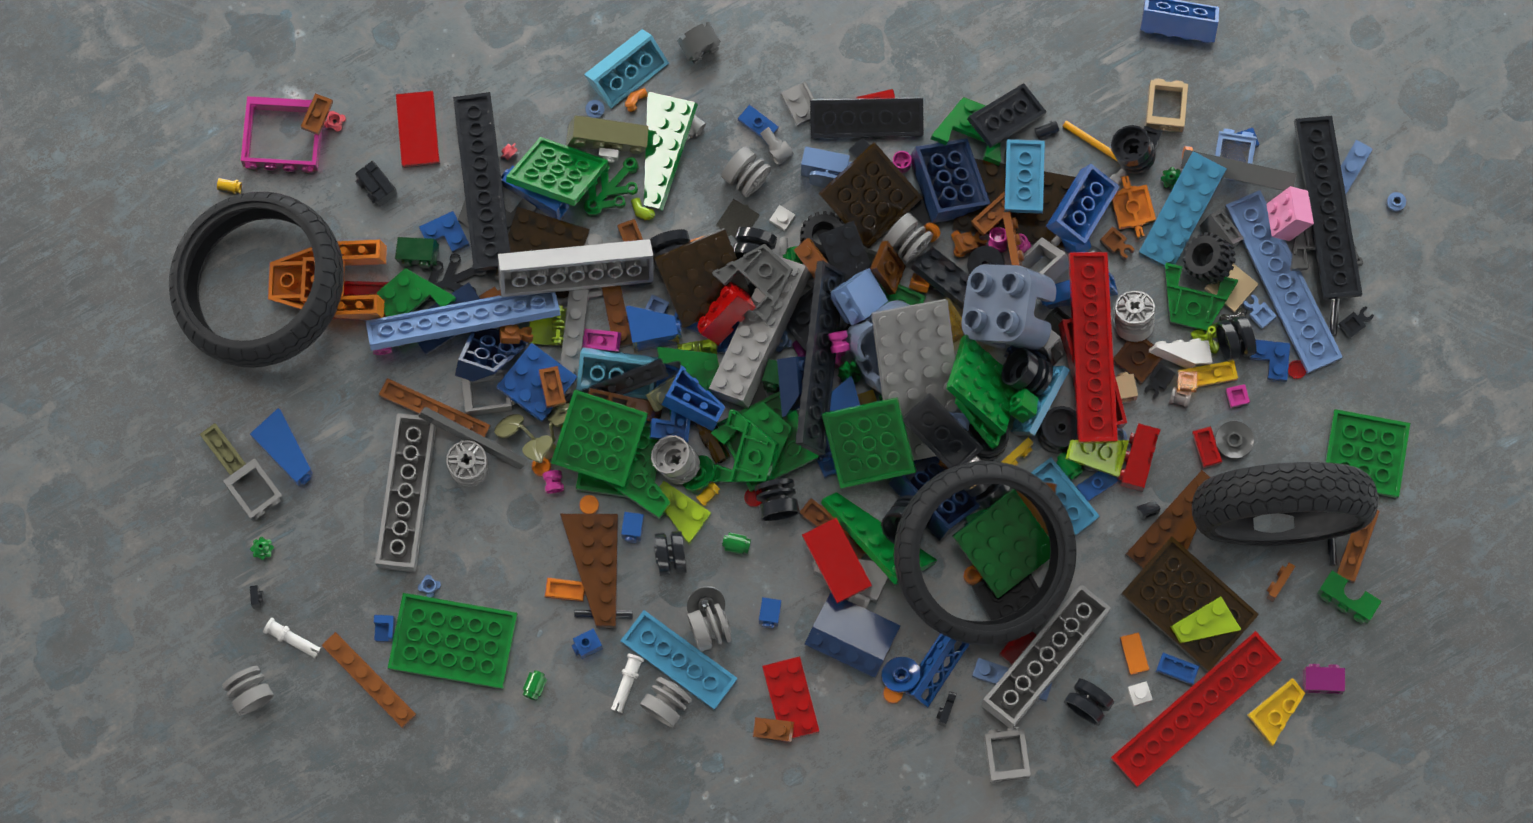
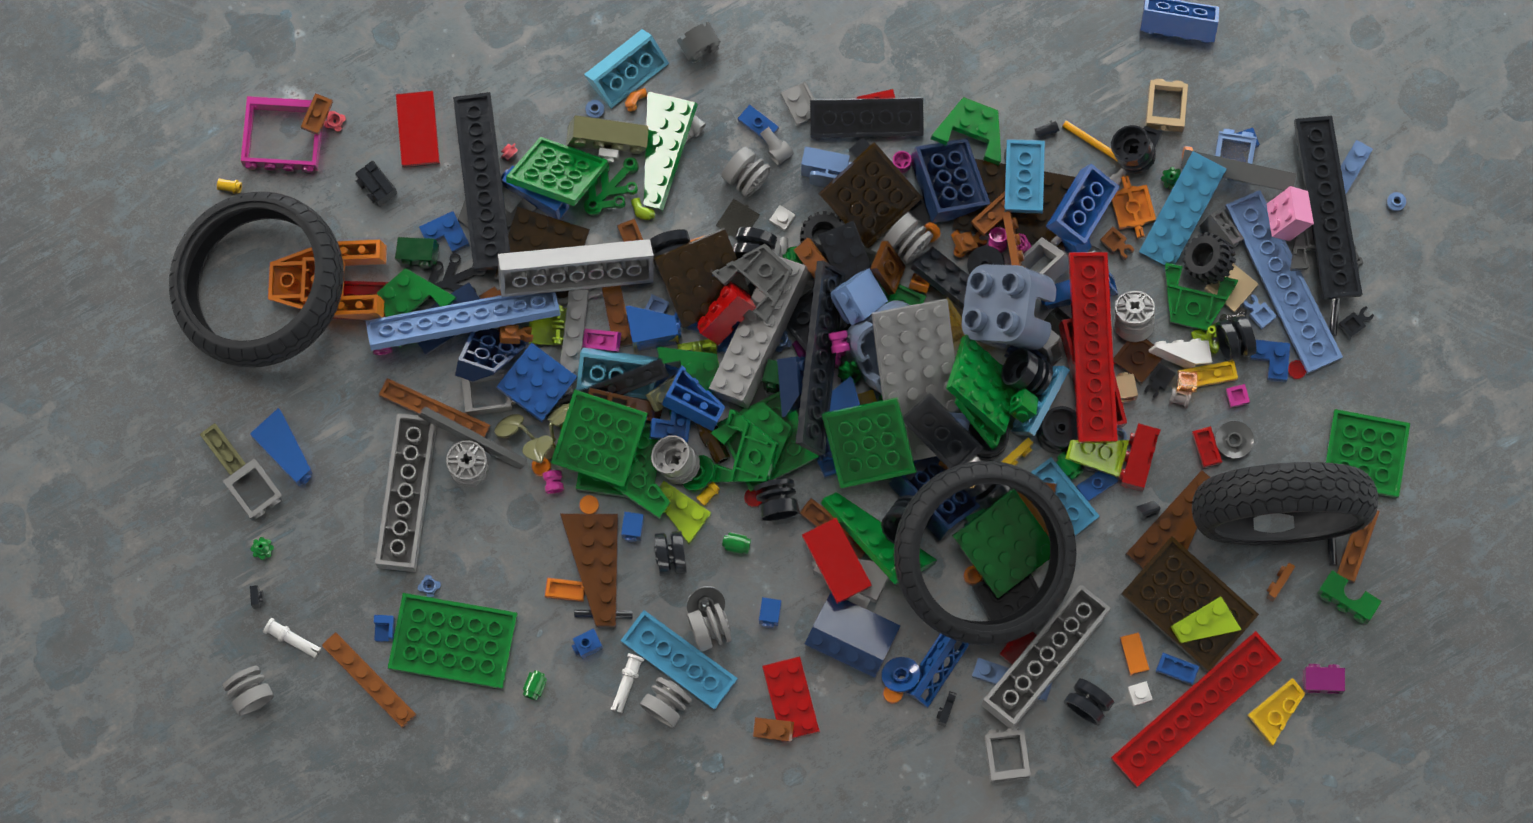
dark orange plate [539,366,566,408] -> none
black plate [967,83,1047,148] -> none

